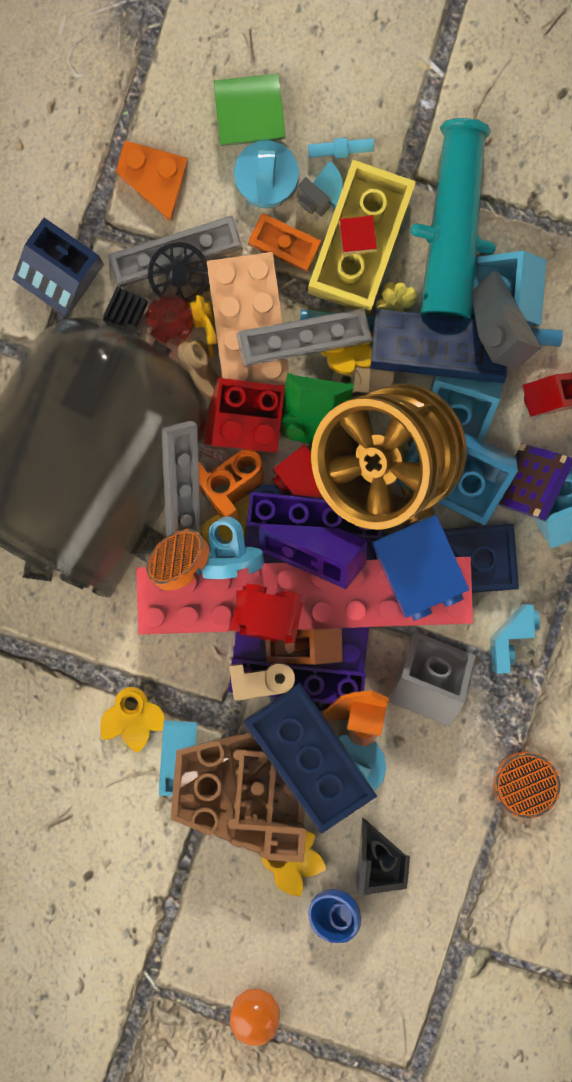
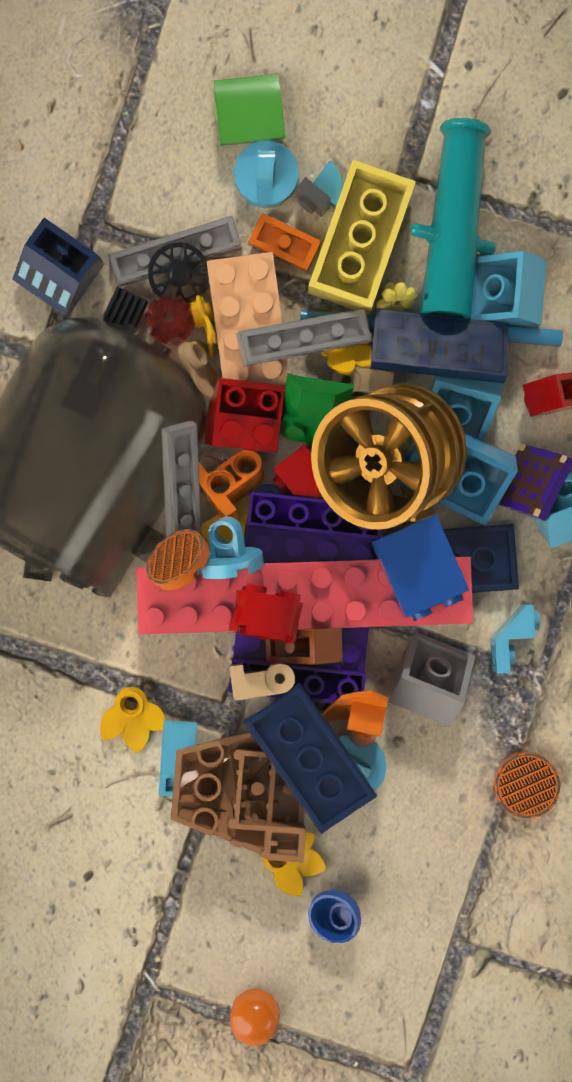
orange wing [116,140,188,221] -> none
dark purple slope [259,524,367,589] -> none
medium azure bar [308,137,374,159] -> none
red tile [339,215,377,255] -> none
black slope [356,817,410,895] -> none
dark grey slope [473,270,541,369] -> none

